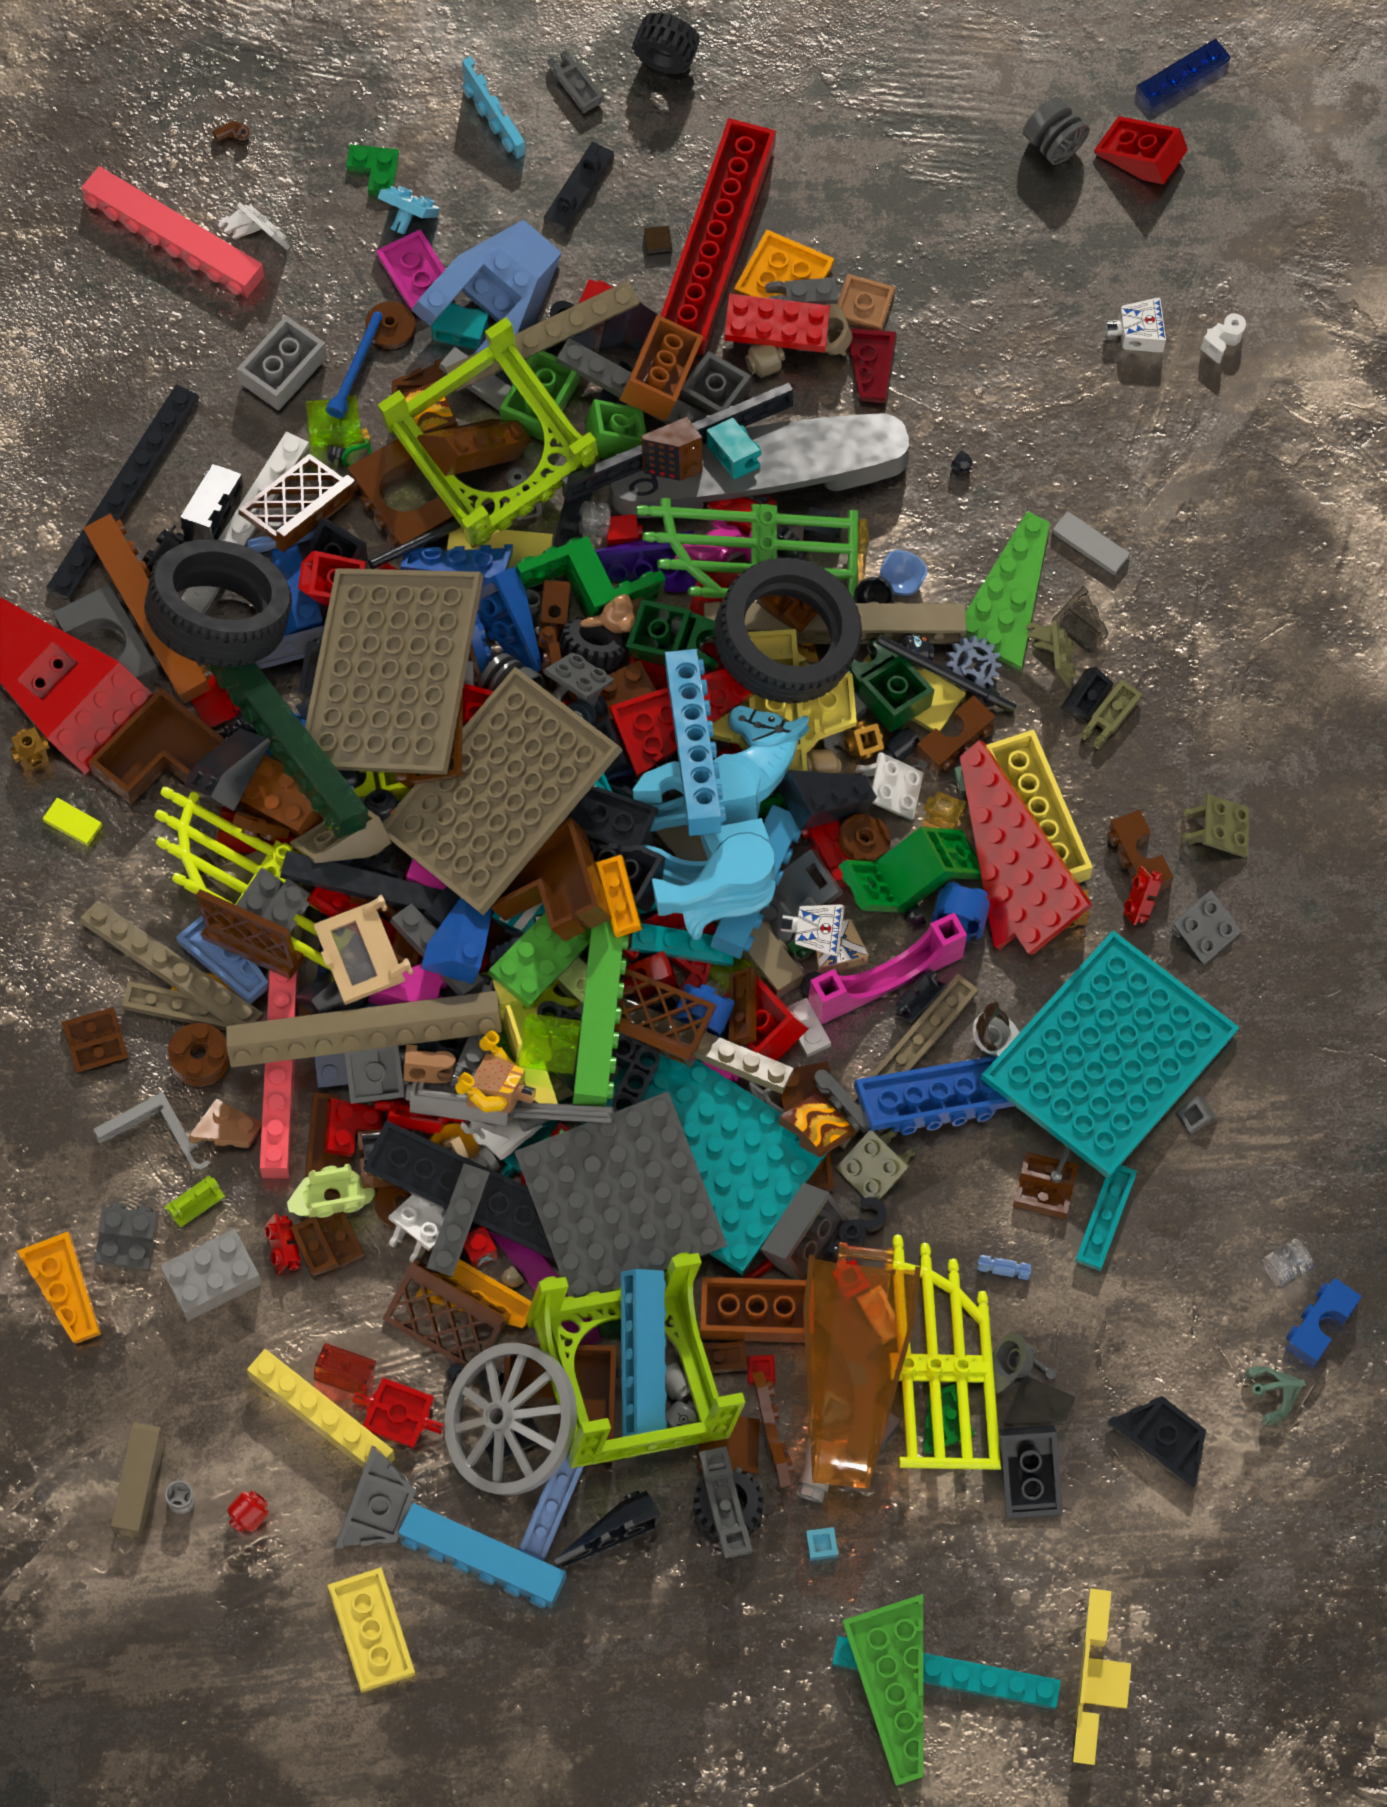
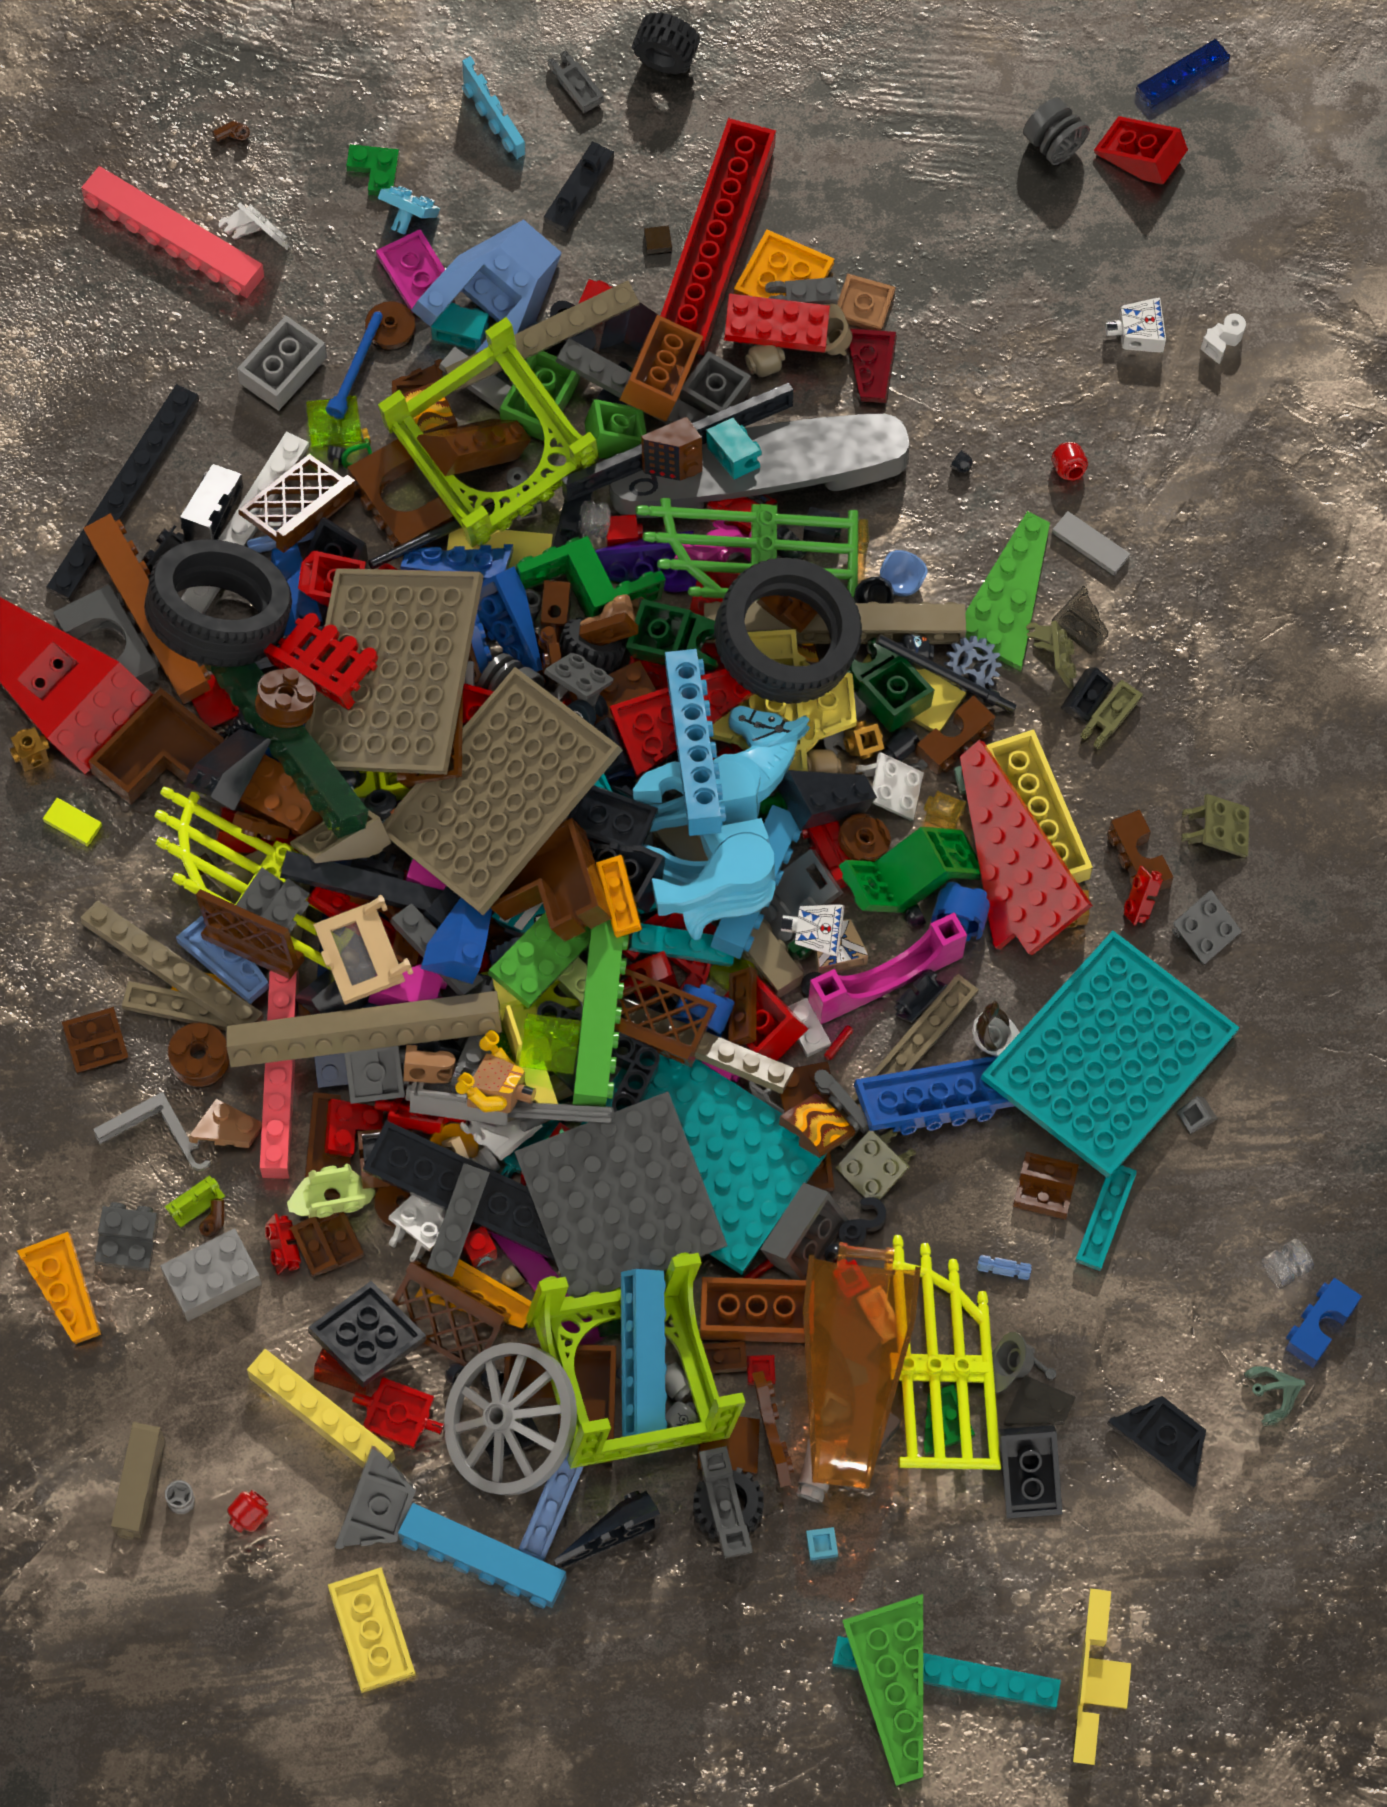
dark grey hinge [1050,1146,1071,1183] -> none
none -> reddish brown arm [199,1198,224,1237]
none -> reddish brown wheel [255,668,316,728]
none -> red fence [264,613,378,710]
none -> black plate [308,1281,426,1388]
none -> reddish brown plate [579,612,638,646]
none -> red piece [824,1025,853,1060]
none -> red head [1051,442,1088,480]

